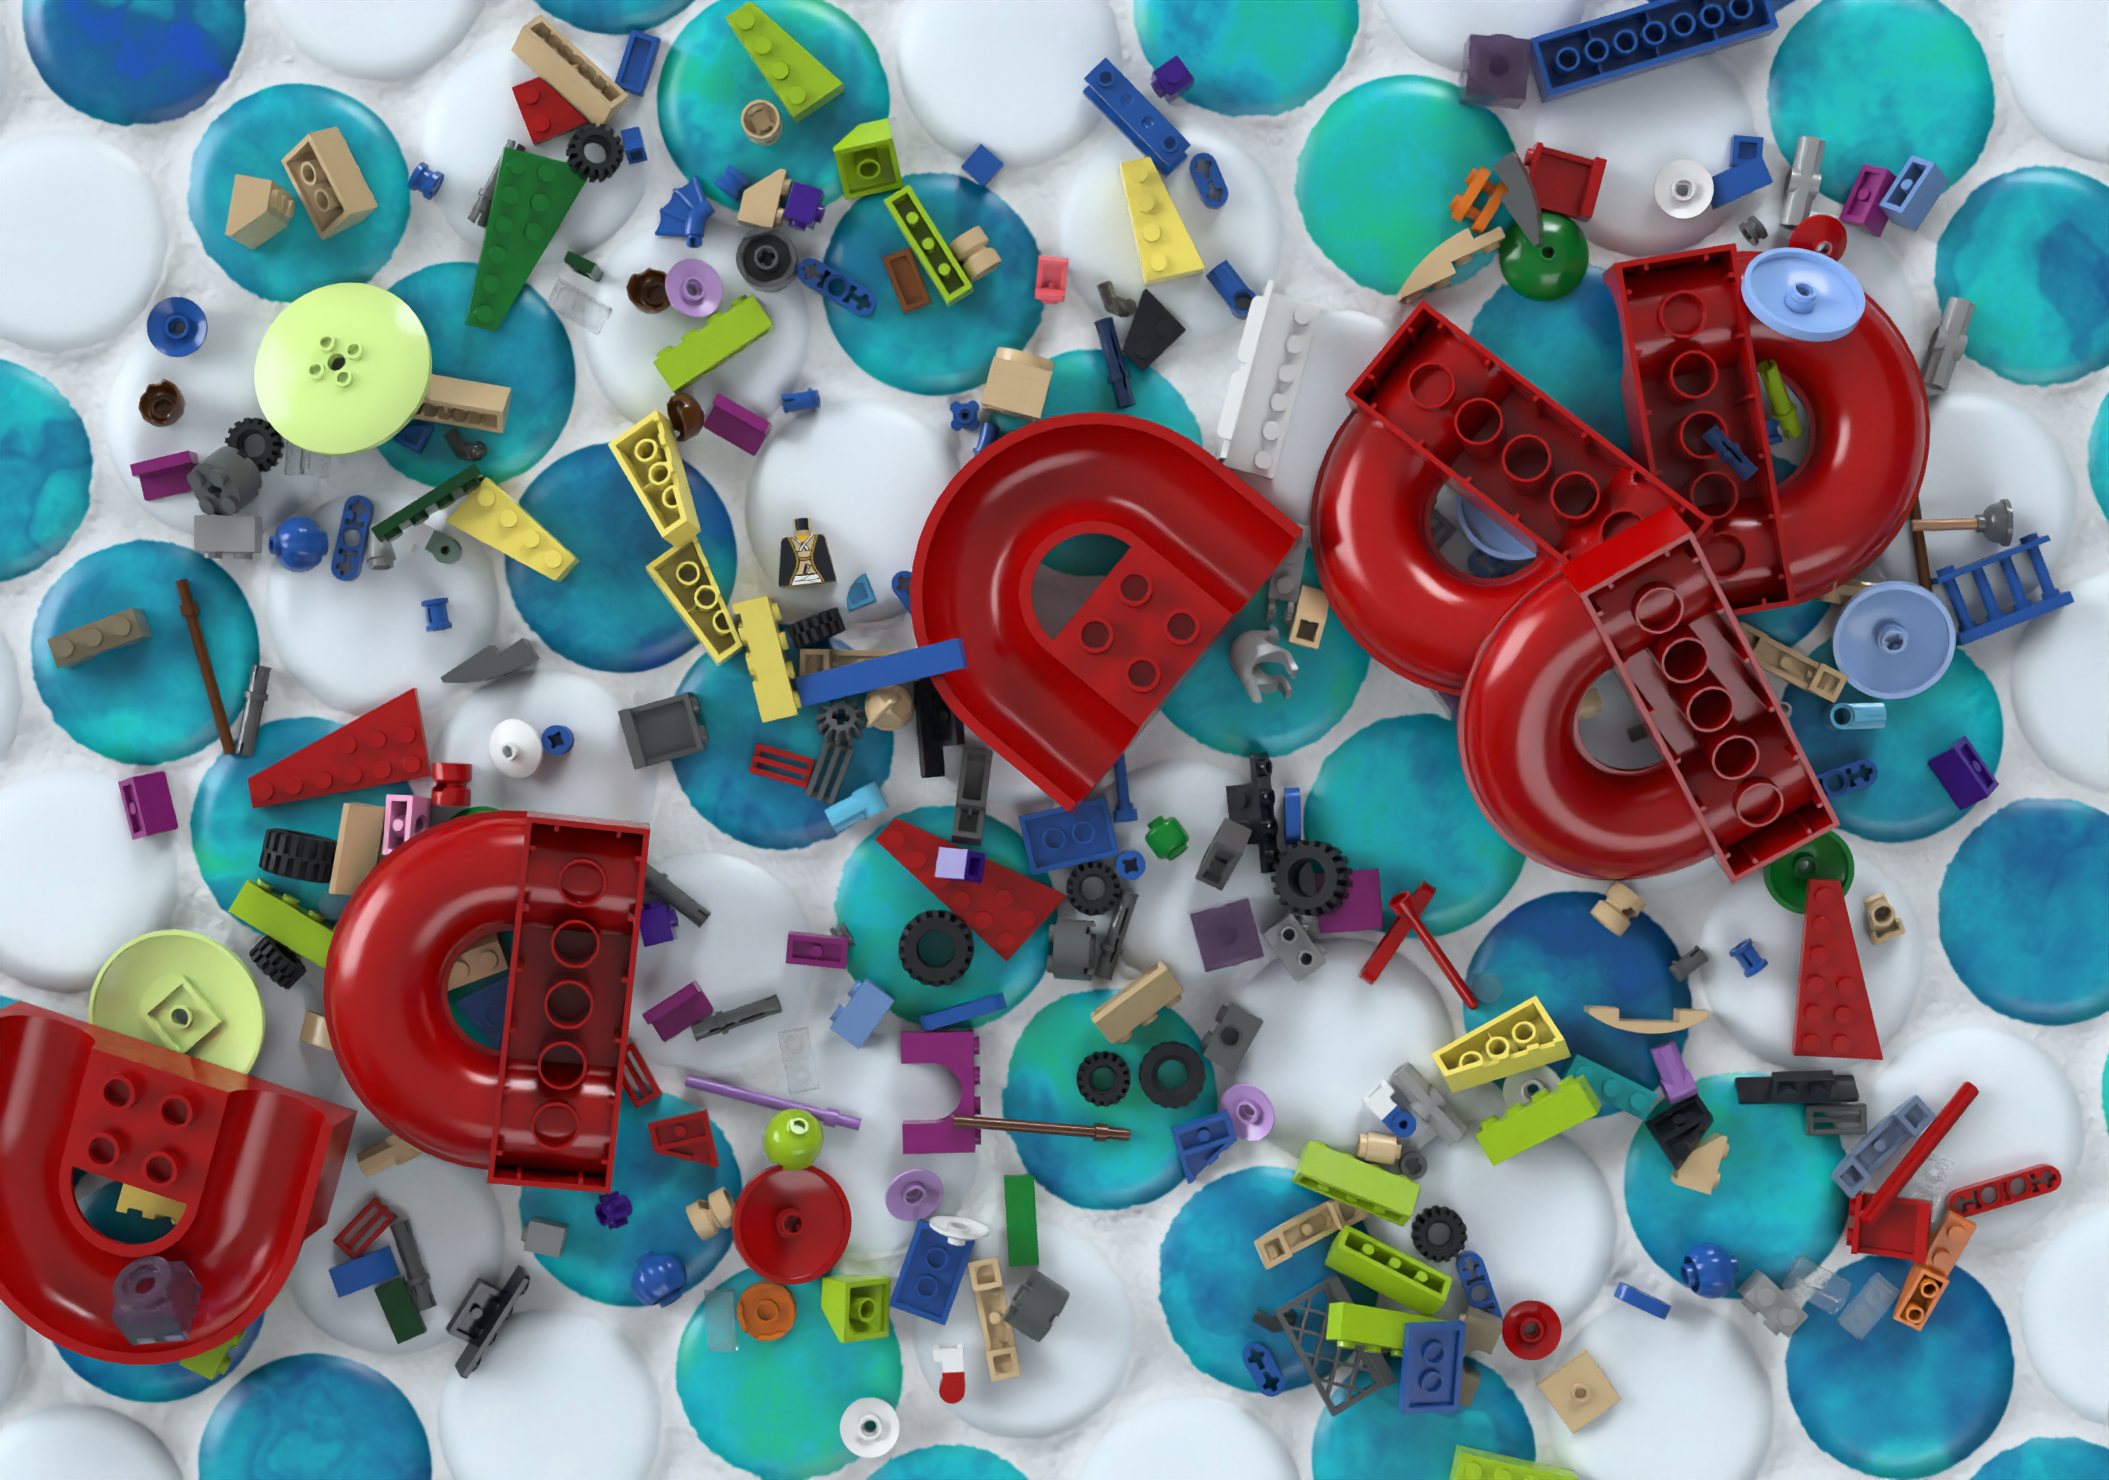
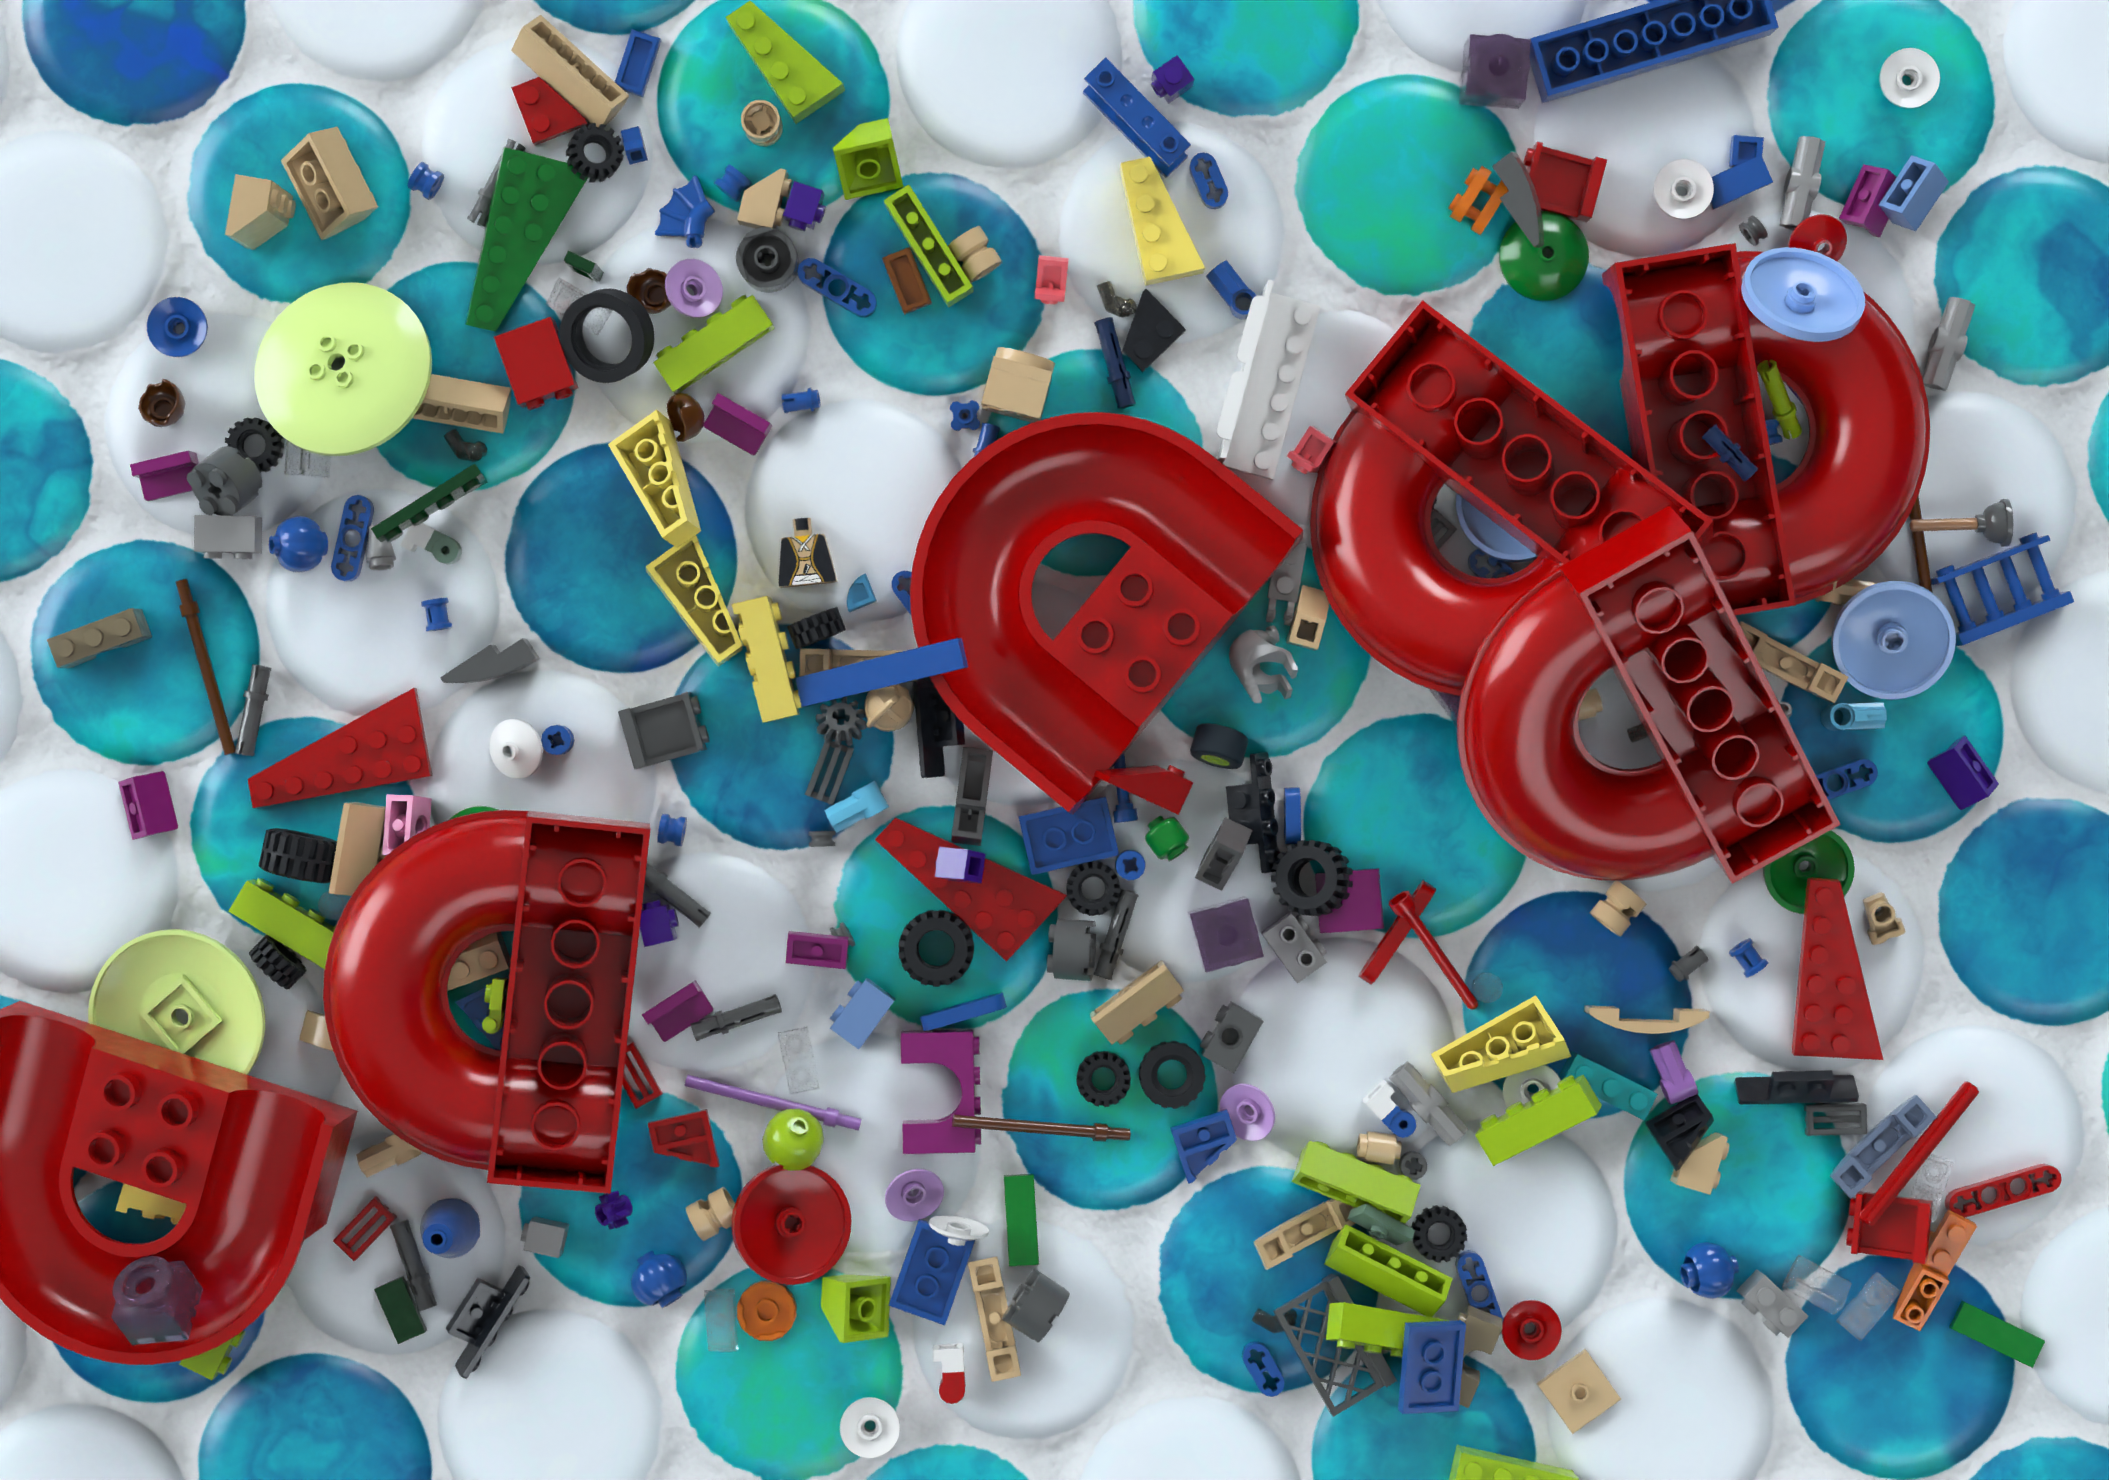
blue slope [328,1245,400,1298] -> none
blue tile [392,424,435,454] -> none
red wheel [431,762,472,806] -> none
light yellow wedge [445,477,580,582] -> none
red tile [749,743,815,788] -> none
blue tile [961,144,1003,188] -> none
tan slope [1396,226,1506,303] -> none
blue beam [1614,1282,1671,1320] -> none
none -> blue cone [420,1198,480,1258]
none -> lime plate [482,977,509,1034]
none -> red panel [494,316,579,410]
none -> black tyre [560,288,654,383]
none -> blue wheel [657,814,687,847]
none -> dark grey bush [808,831,836,847]
none -> red slope [1094,765,1194,815]
none -> black wheel [1190,723,1248,769]
none -> coral bracket [1287,426,1337,474]
none -> sand green plate [1348,1203,1415,1246]
none -> white dish [1879,48,1940,108]
none -> green tile [1949,1301,2045,1368]

